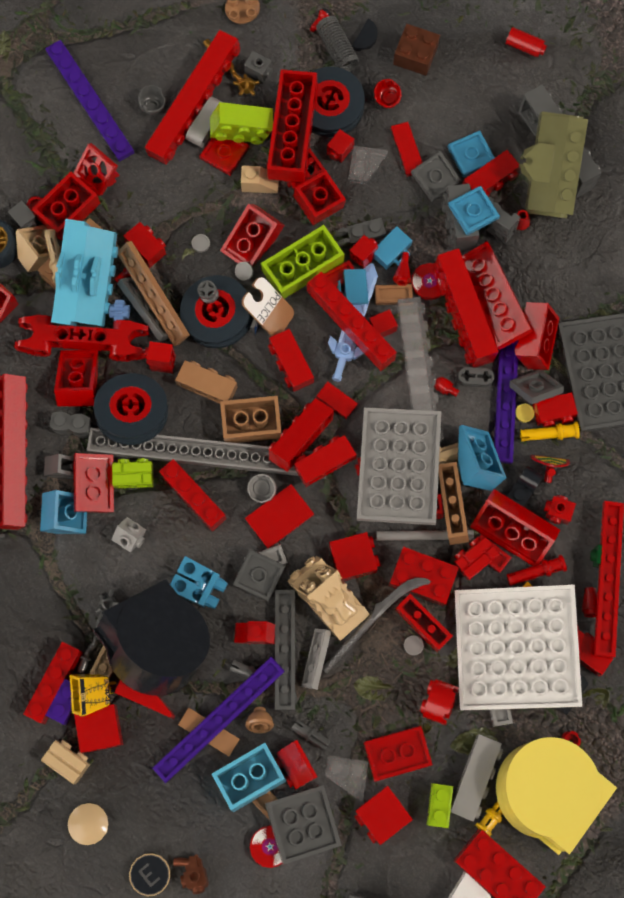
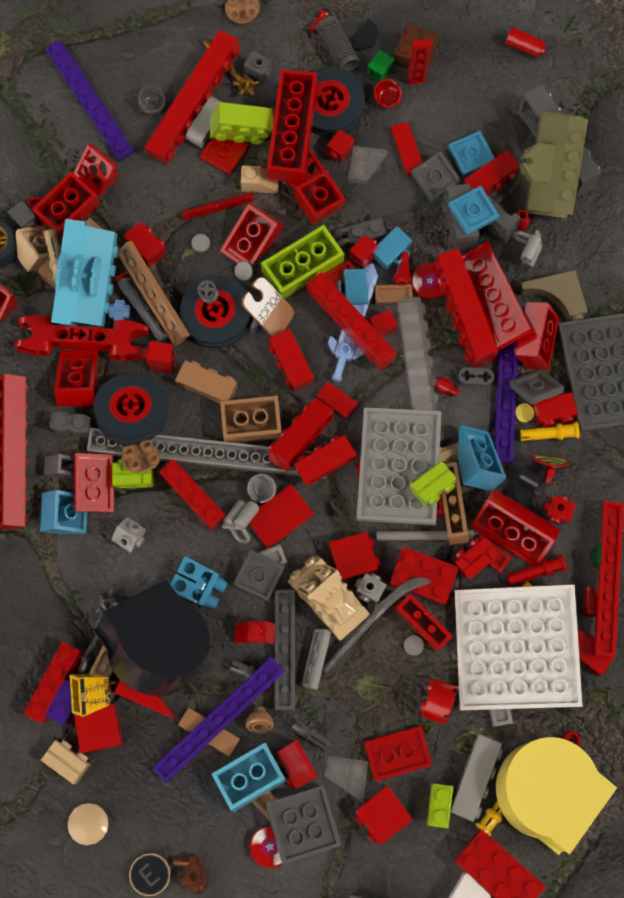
none -> medium nougat dish [121,440,160,473]
none -> red axle [182,191,255,221]
none -> light grey piece [222,500,259,544]
none -> light grey brick [355,573,387,604]
none -> green brick [367,50,394,82]
none -> red tile [407,40,432,84]
none -> lime brick [410,461,456,506]
none -> light grey piece [512,231,542,269]
none -> dark tan arch [519,270,588,322]

